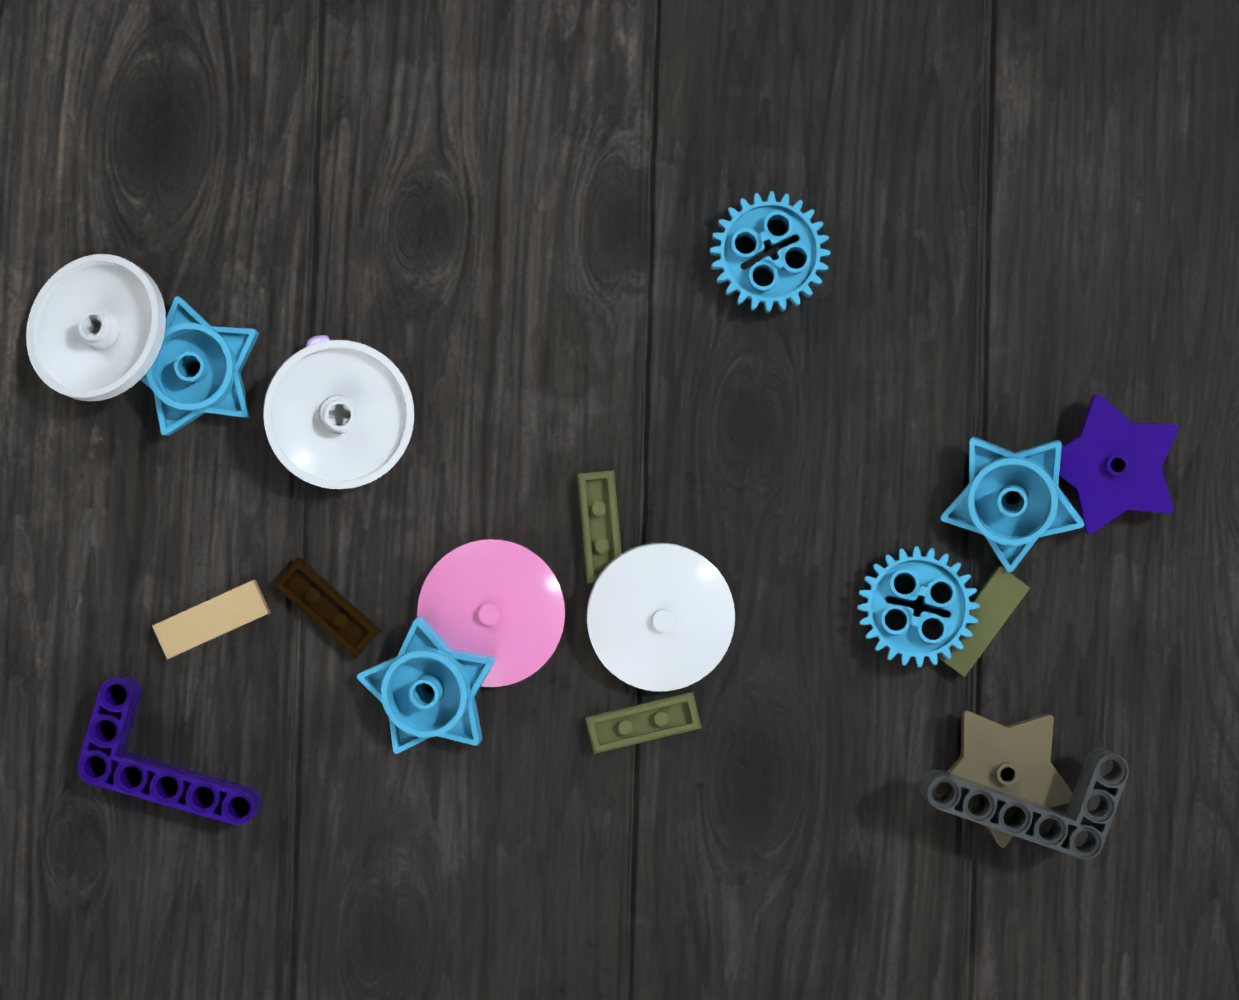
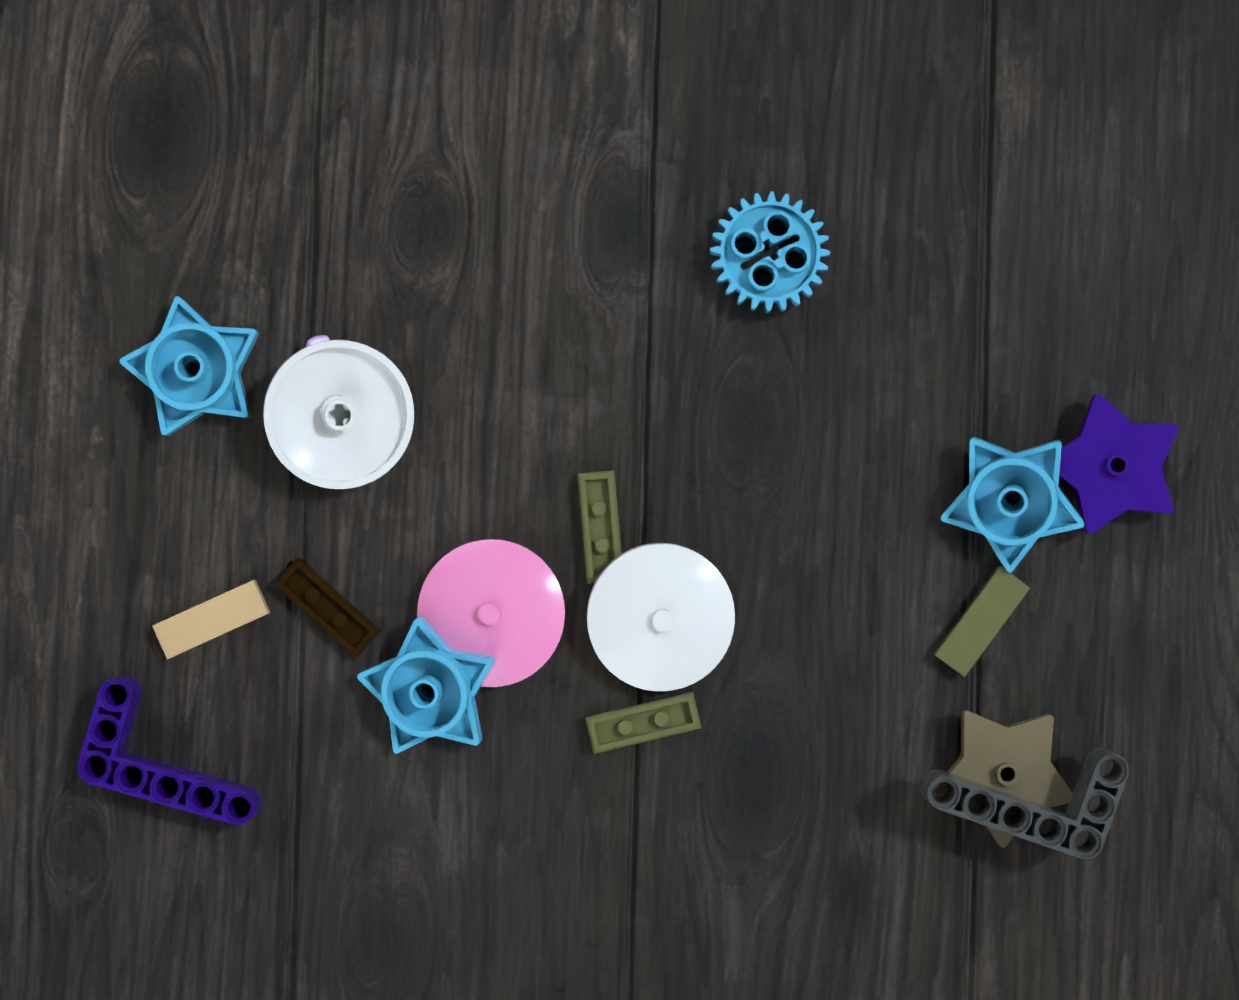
white dish [26,254,166,401] -> none
medium azure gear [857,546,980,667] -> none

